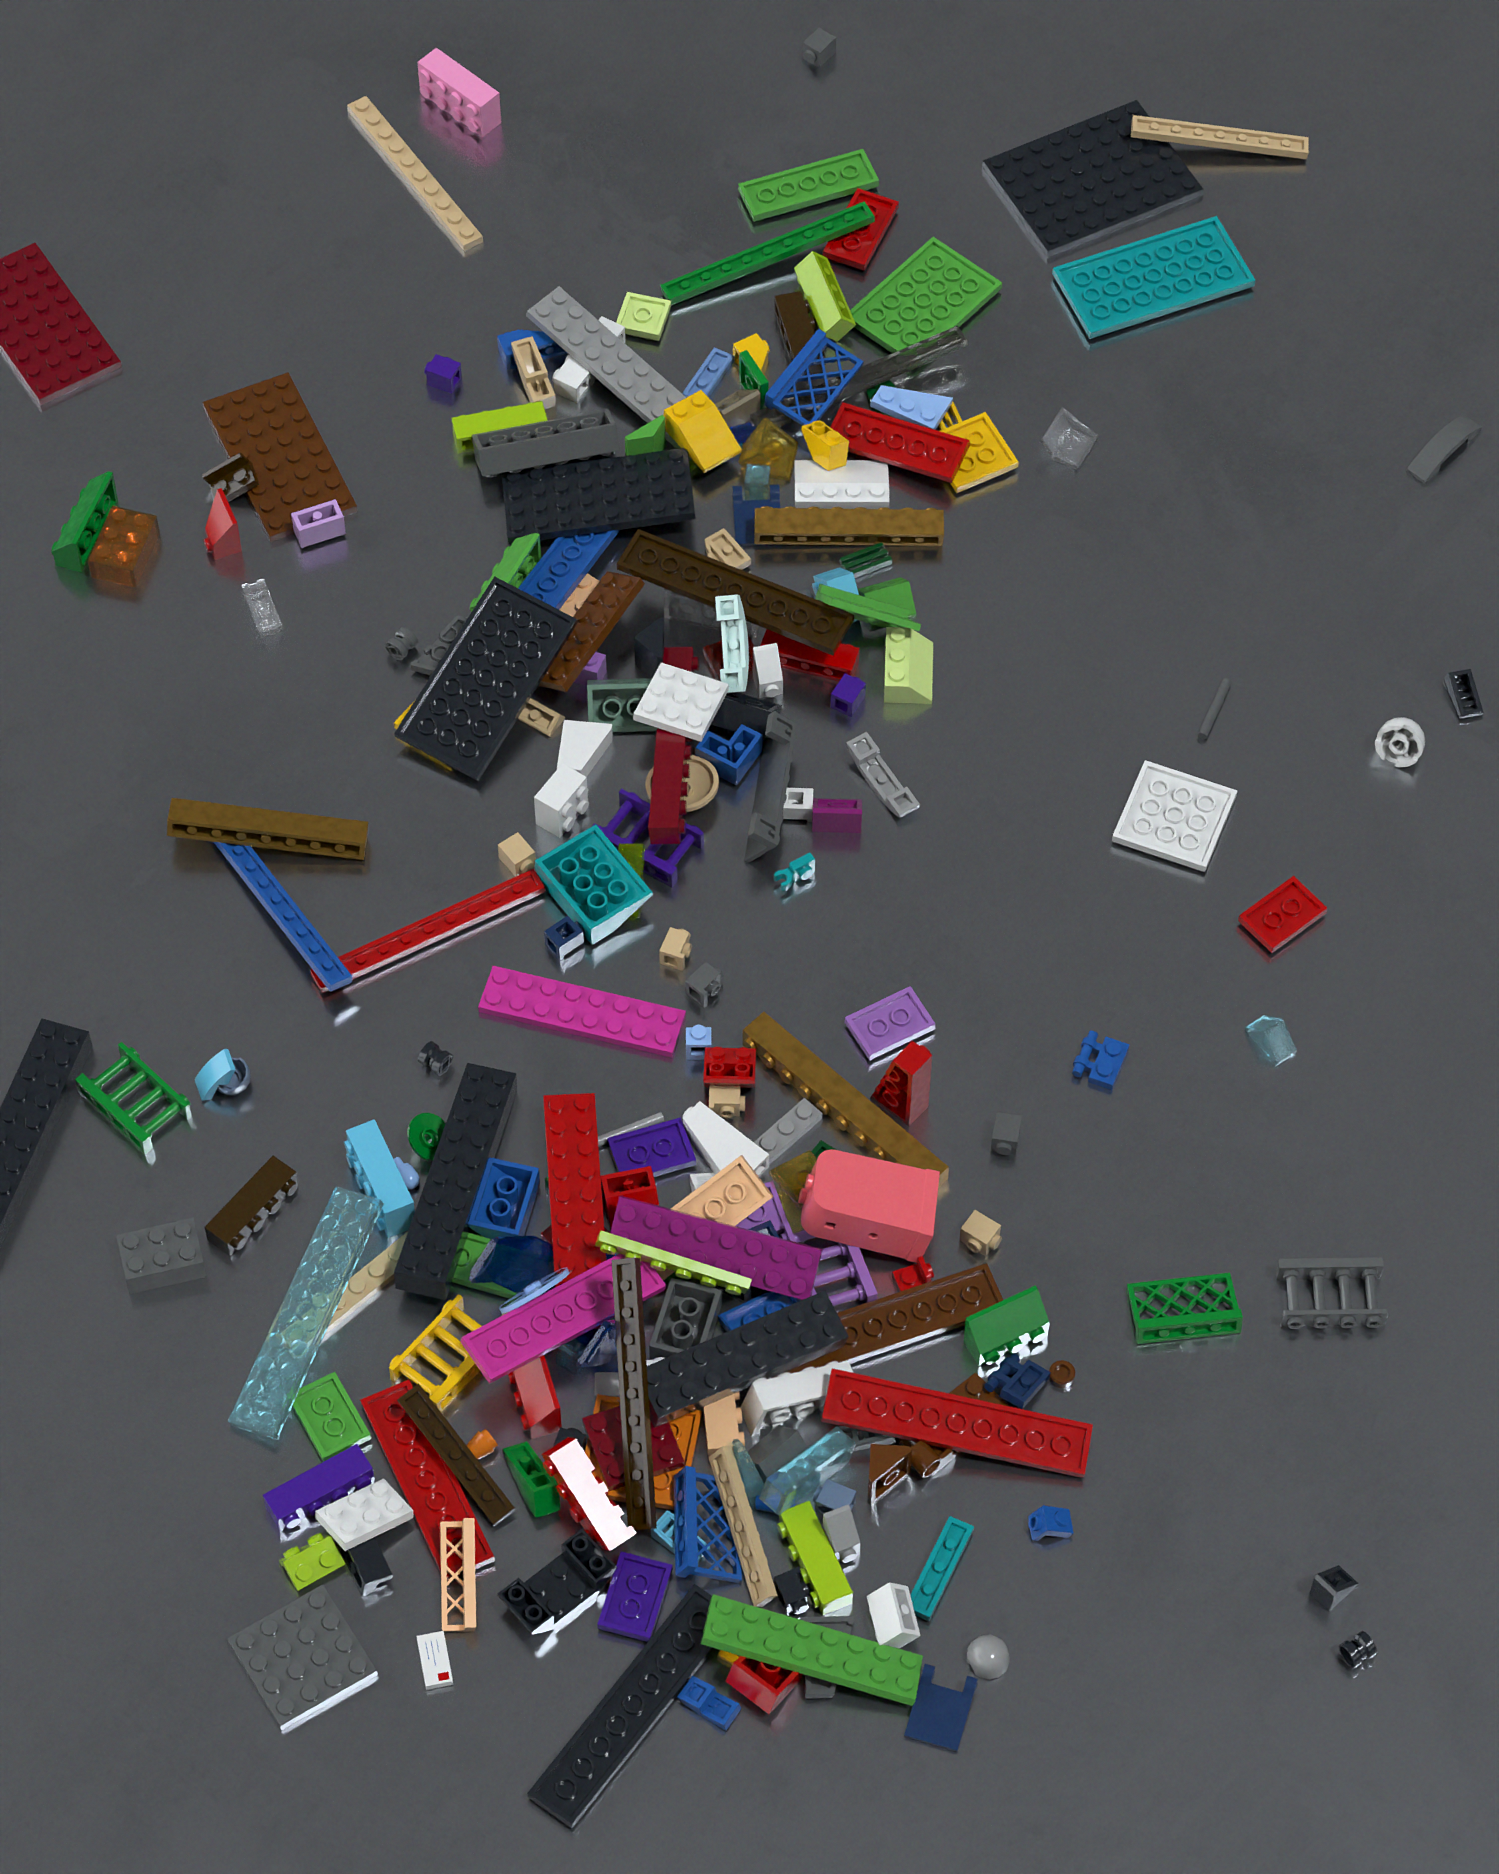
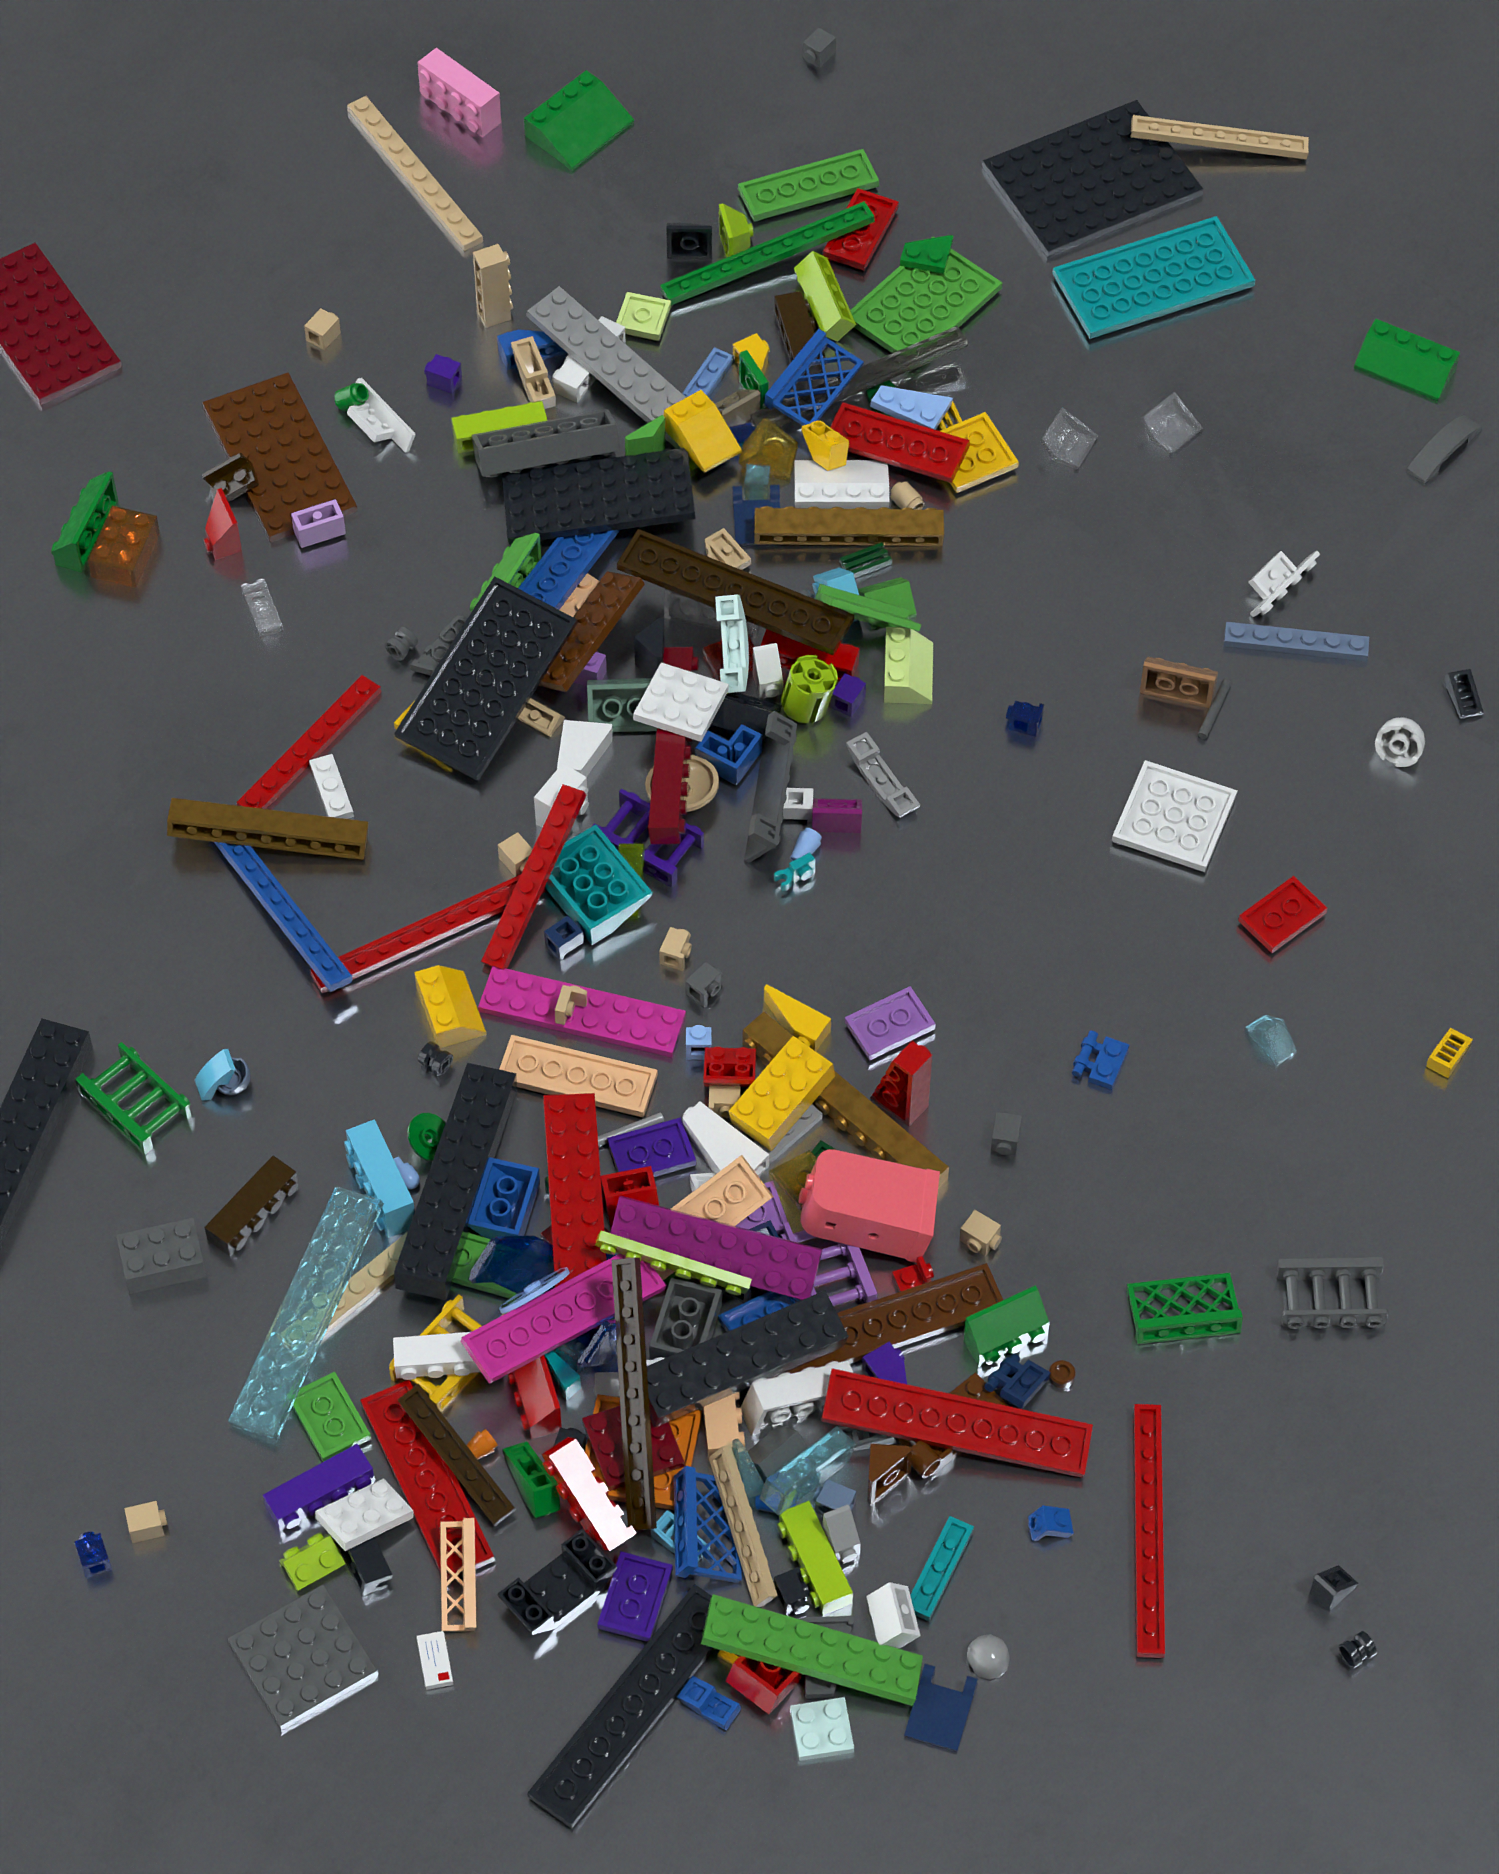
none -> clear blue brick [74,1531,112,1578]
none -> tan brick [124,1501,167,1543]
none -> red plate [236,675,381,809]
none -> tan brick [304,308,341,350]
none -> white plate [309,754,354,819]
none -> green brick [334,383,369,412]
none -> white bracket [347,378,415,453]
none -> white brick [393,1332,481,1380]
none -> yellow slope [414,965,486,1048]
none -> tan brick [473,244,513,328]
none -> red plate [481,784,587,970]
none -> light nougat plate [499,1035,658,1118]
none -> green slope [524,70,634,171]
none -> teal slope [544,1350,581,1400]
none -> tan bracket [555,985,587,1025]
none -> black slope [666,223,712,259]
none -> lime slope [719,204,754,258]
none -> yellow brick [729,1036,835,1151]
none -> yellow slope [764,984,831,1051]
none -> lime cylinder [781,655,838,724]
none -> light blue cone [790,828,822,861]
none -> light aqua plate [790,1697,854,1761]
none -> dark purple slope [862,1342,907,1384]
none -> tan brick [890,482,925,510]
none -> green wing [900,235,954,274]
none -> clear blue brick [1006,701,1044,737]
none -> red plate [1134,1404,1165,1658]
none -> medium nougat slope [1140,657,1218,708]
none -> clear slope [1141,392,1203,455]
none -> sand blue plate [1224,622,1369,662]
none -> white bracket [1248,551,1320,617]
none -> green slope [1354,319,1460,401]
none -> yellow slope [1426,1028,1473,1079]

